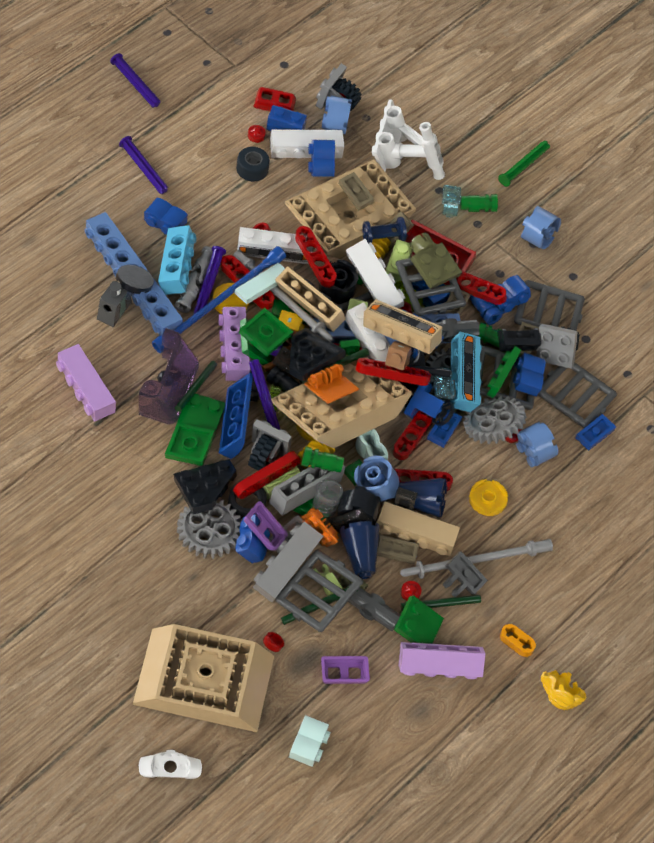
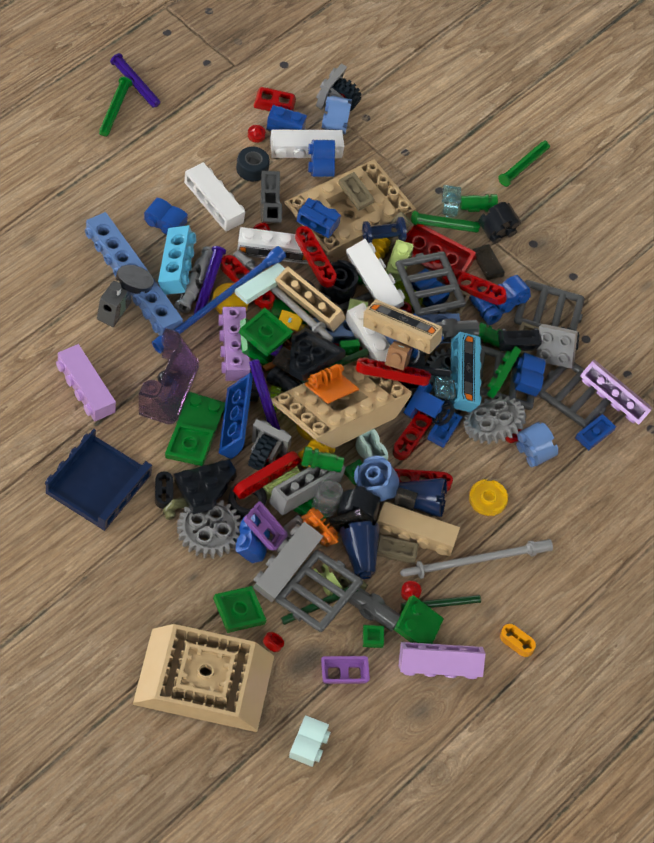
dark purple axle [119,136,168,194] -> none
white piece [139,750,202,779] -> none
dark green bar [175,361,217,412] -> none
white plate [372,100,445,180] -> none
olive plate [410,233,462,289] -> none
dark grey hinge [443,551,488,597] -> none
medium blue brick [521,206,561,249] -> none
yellow hair [541,670,587,710] -> none
none -> dark blue panel [45,428,152,531]
none -> green axle [99,77,132,137]
none -> black beam [155,471,173,509]
none -> olive arm [163,498,189,520]
none -> white brick [184,162,245,232]
none -> green plate [213,586,267,633]
none -> dark grey arch [260,171,282,223]
none -> blue brick [297,198,341,239]
none -> green plate [362,625,384,648]
none -> green axle [411,211,480,233]
none -> clear smoke tile [473,244,505,281]
none -> black brick [478,202,521,244]
none -> lavender brick [580,360,652,425]

